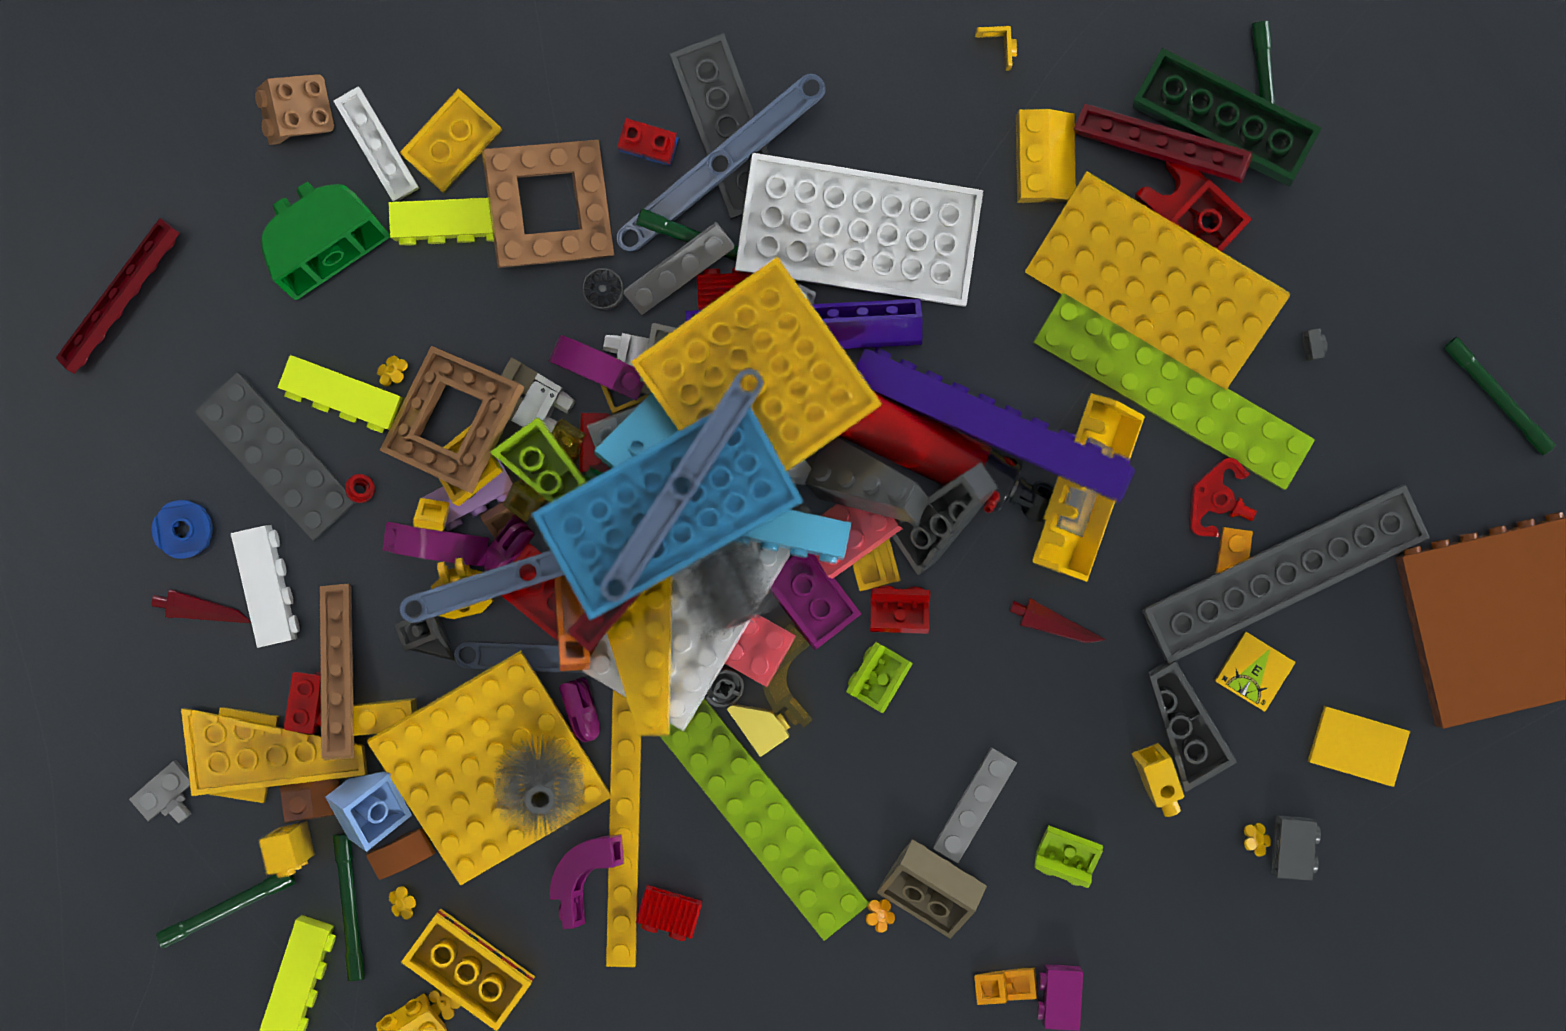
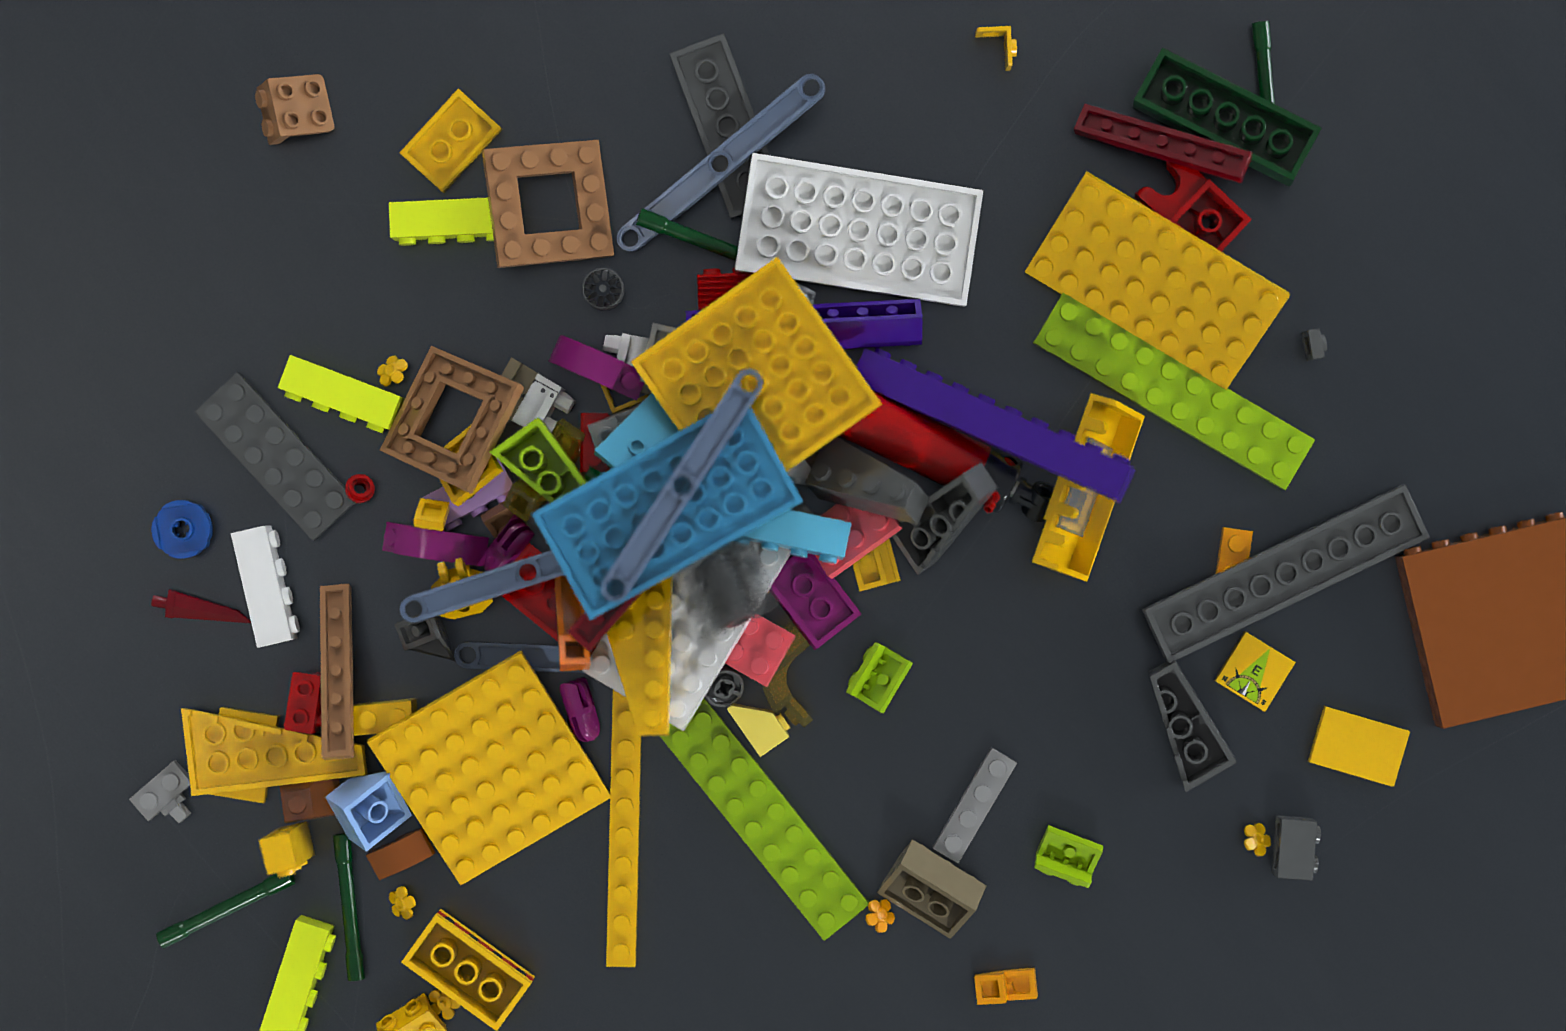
dark red plate [55,218,180,374] -> none
green hips [260,182,390,300] -> none
white plate [334,86,420,202] -> none
dark grey piece [494,734,585,839] -> none
magenta arch [550,835,624,929] -> none
red hips [617,118,680,167] -> none
light grey plate [623,222,734,315] -> none
red brick [636,885,703,941] -> none
red bracket [870,585,930,634] -> none
dark red bar [1009,598,1106,643] -> none
yellow slope [1016,109,1076,203] -> none
magenta brick [1037,964,1083,1031] -> none
yellow torso [1132,743,1184,817] -> none
red piece [1189,458,1257,537] -> none
dark green piece [1444,336,1556,456] -> none

